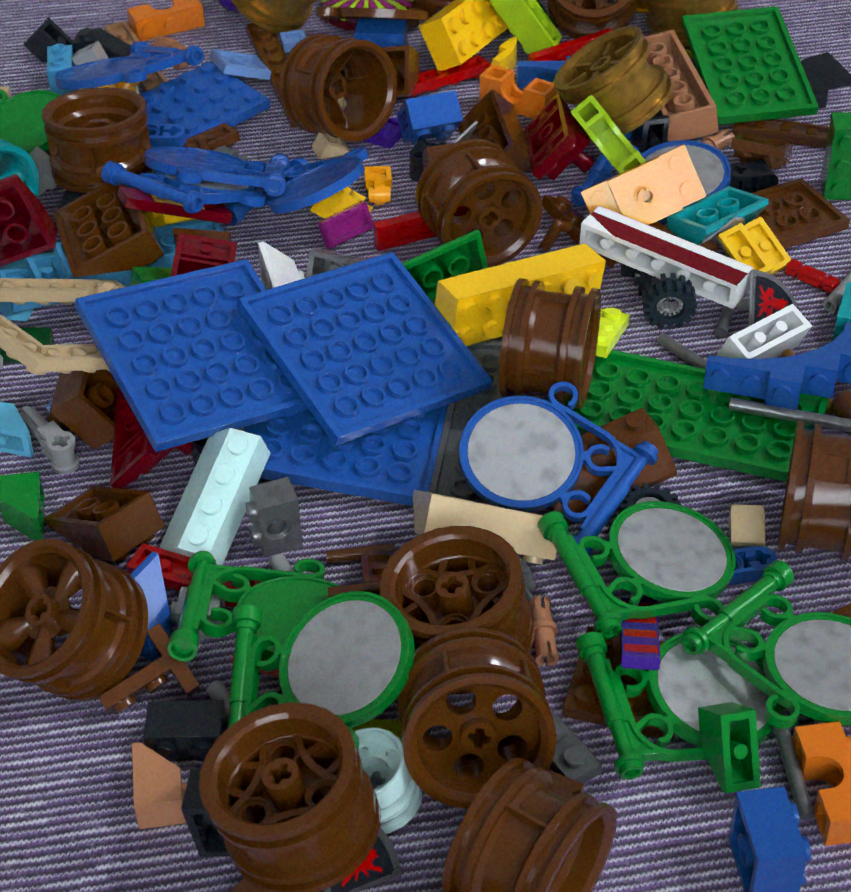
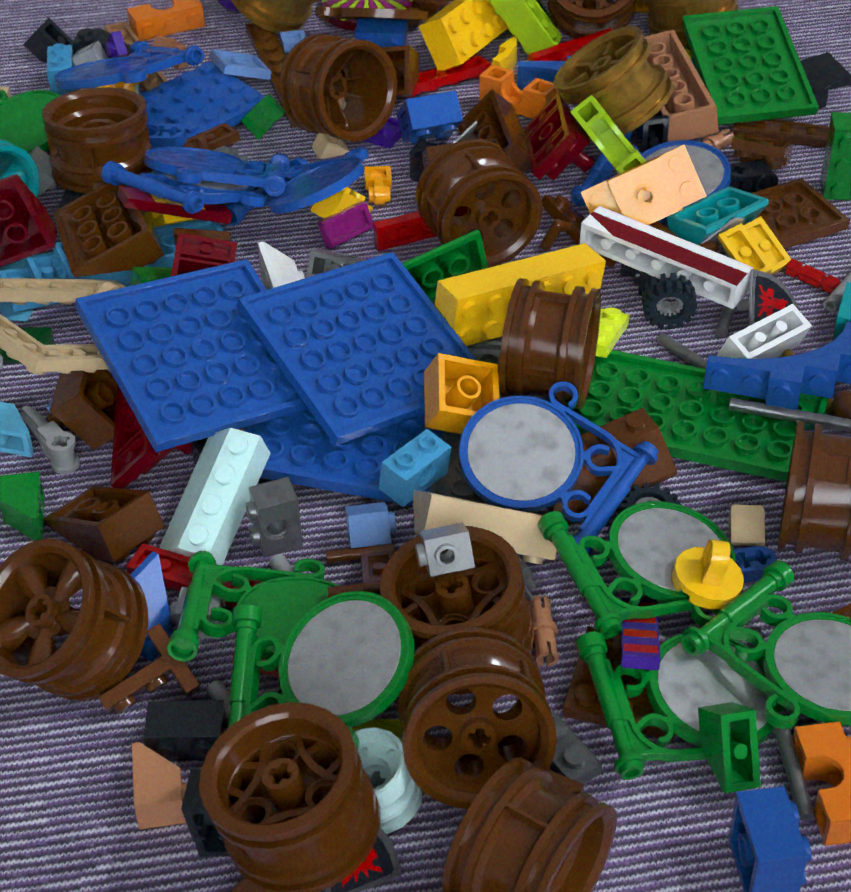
none -> dark purple plate [105,31,128,58]
none -> green bracket [240,94,285,139]
none -> medium blue brick [345,502,396,548]
none -> dark azure brick [379,429,451,507]
none -> light grey brick [415,522,475,577]
none -> light orange brick [424,353,499,434]
none -> yellow tile [671,539,744,609]

